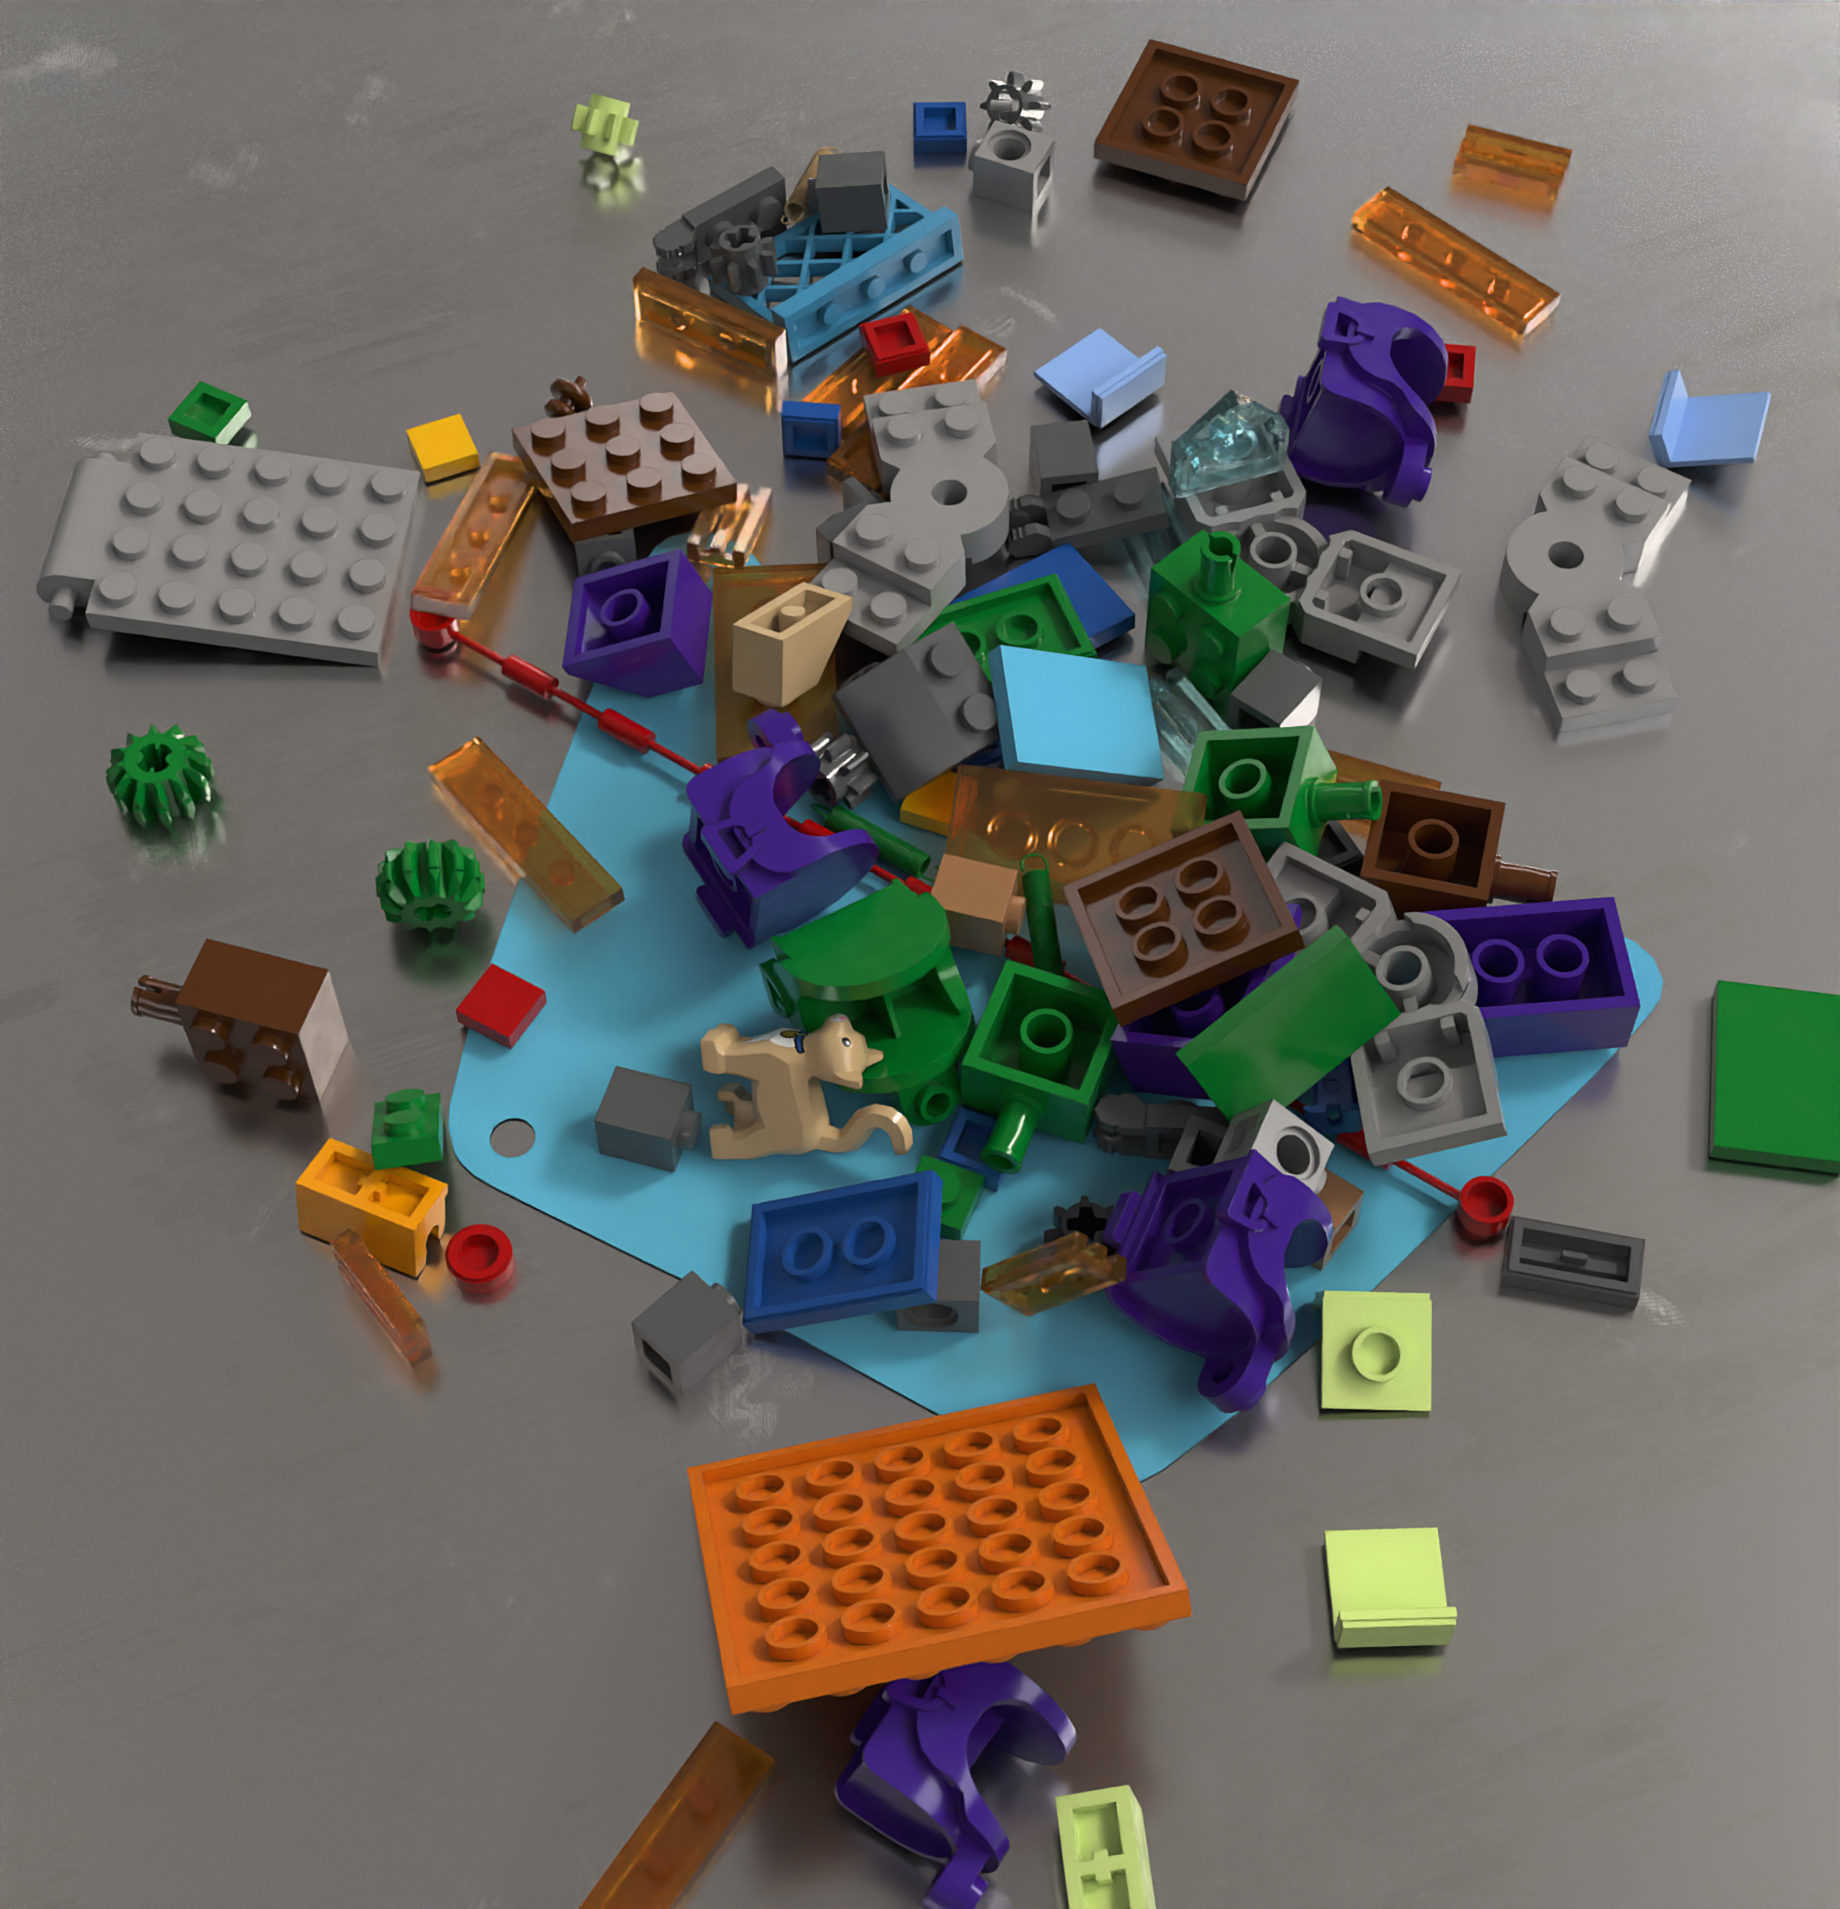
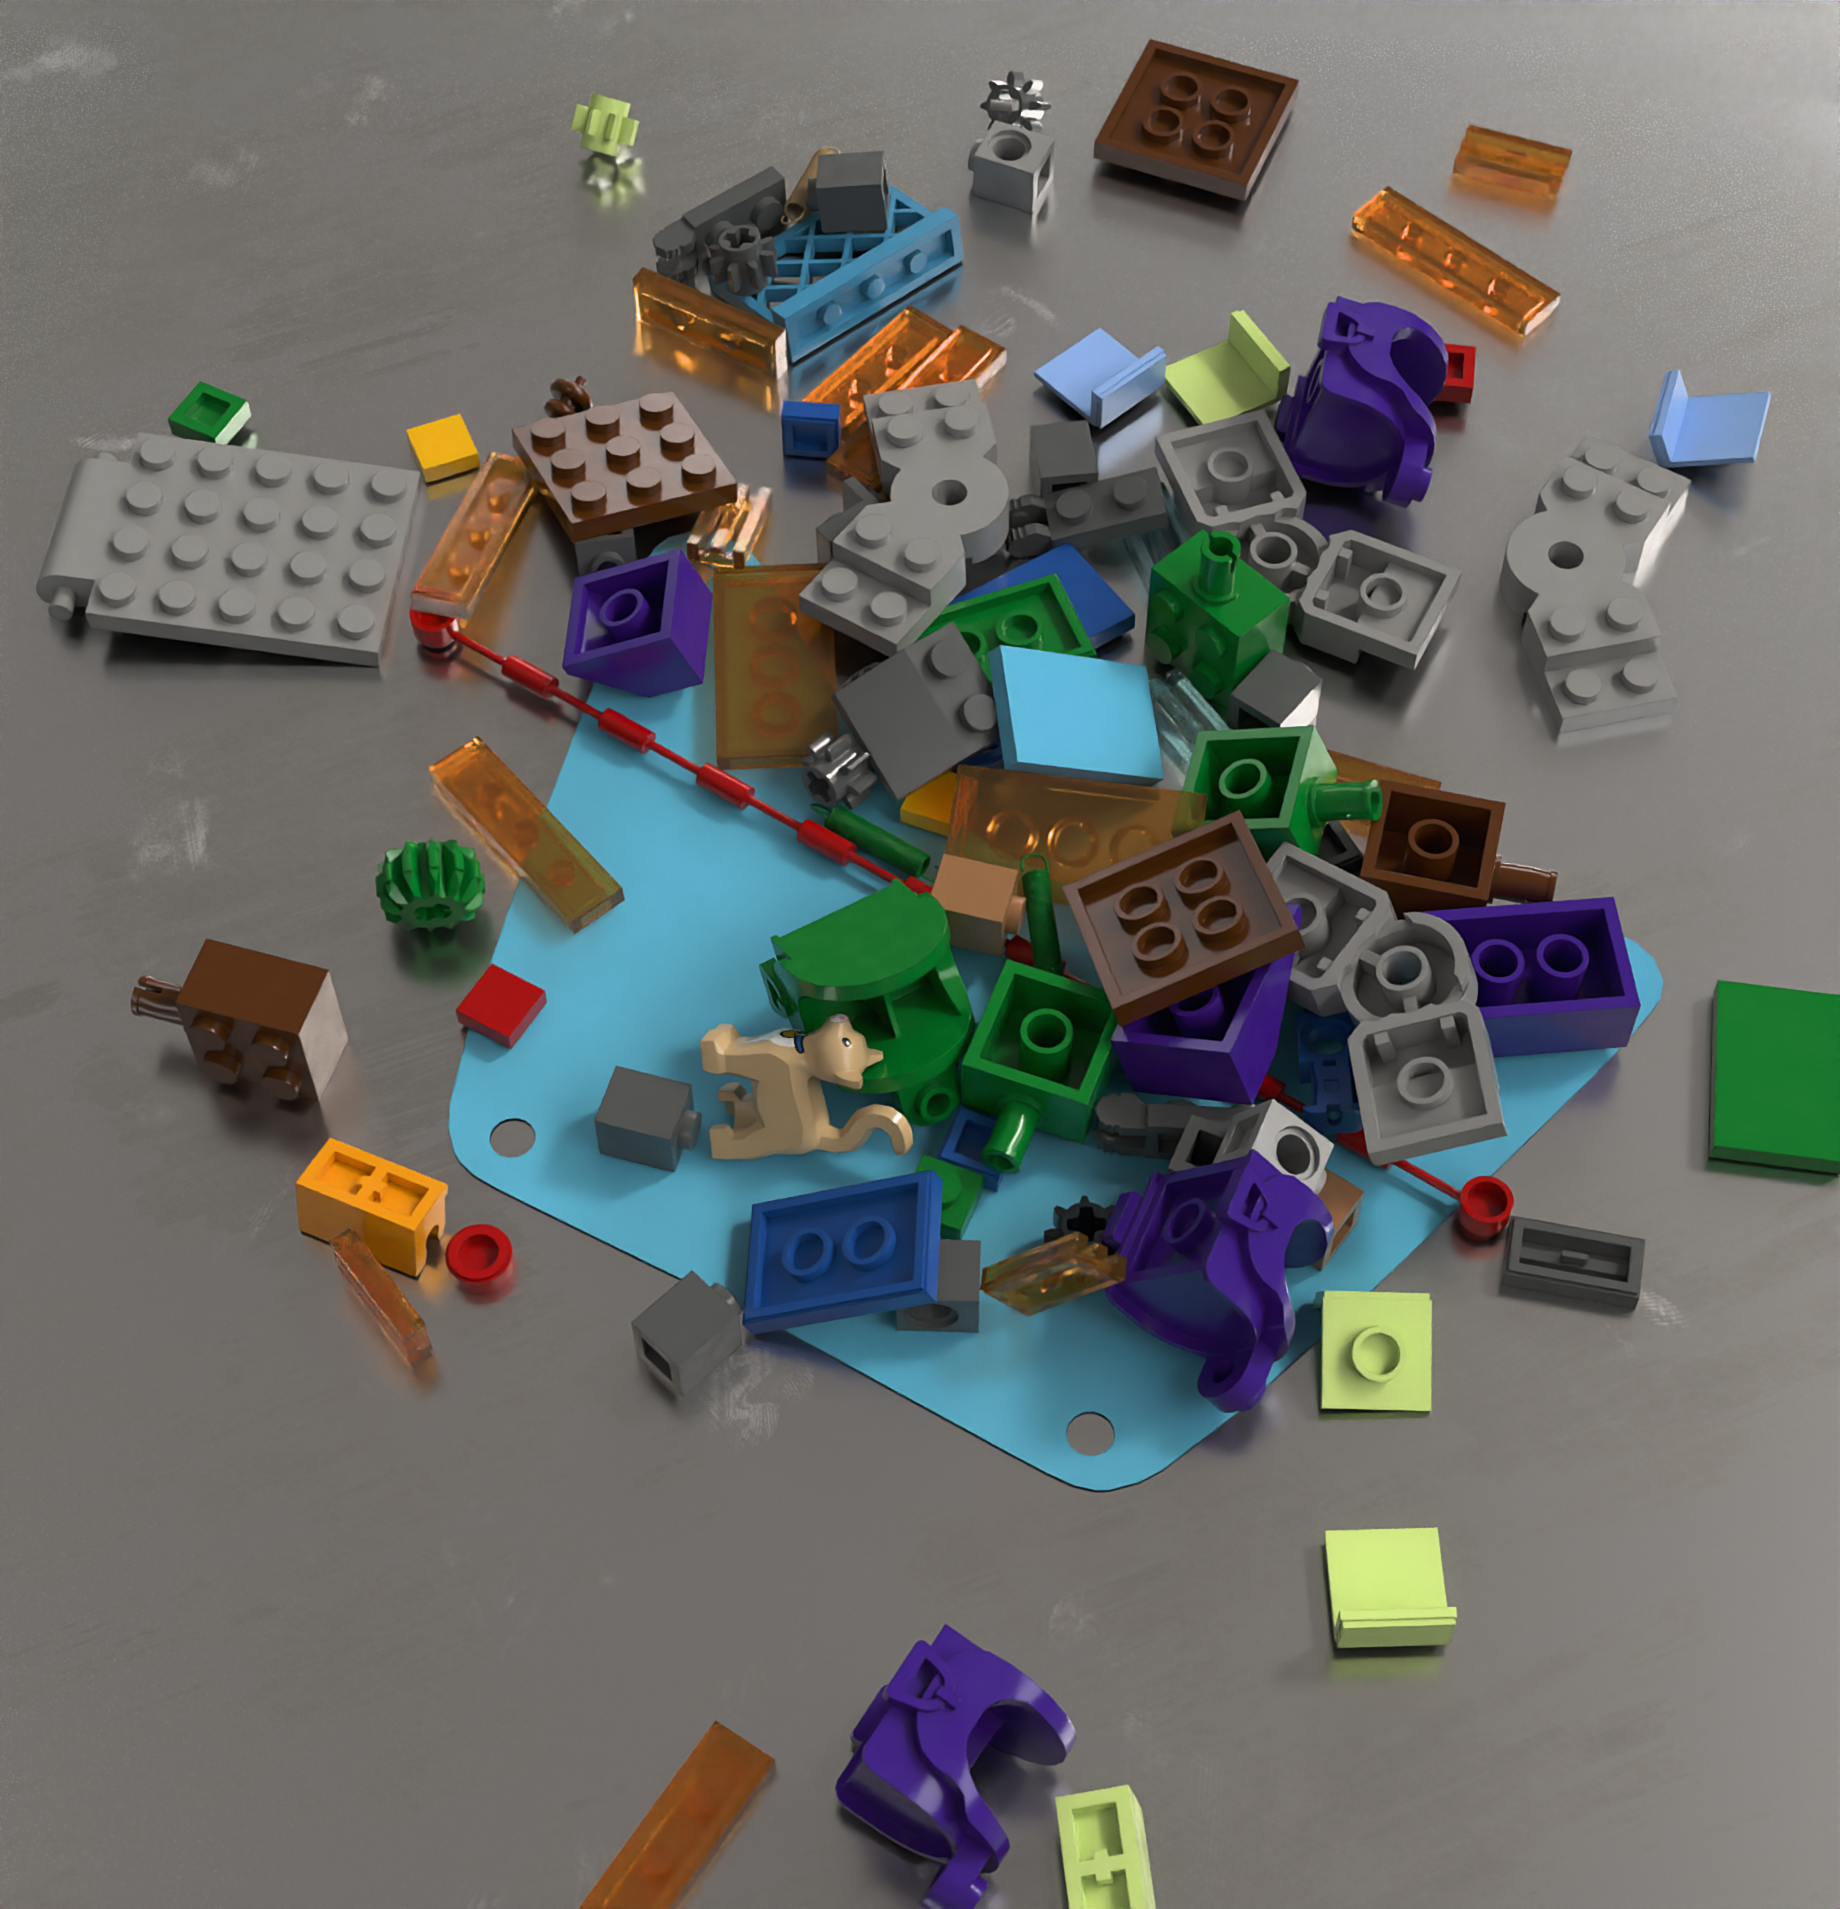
green gear [106,723,215,830] -> none
green plate [371,1089,444,1170] -> none
dark purple animal [682,708,879,950] -> none
orange plate [687,1383,1192,1715] -> none
tan slope [732,582,853,707] -> none
red tile [859,312,930,378] -> none
blue tile [913,102,967,154] -> none
clear light blue plate [1168,389,1290,498] -> none
green tile [1175,924,1401,1124] -> none
none -> yellowish green piece [1165,310,1291,425]

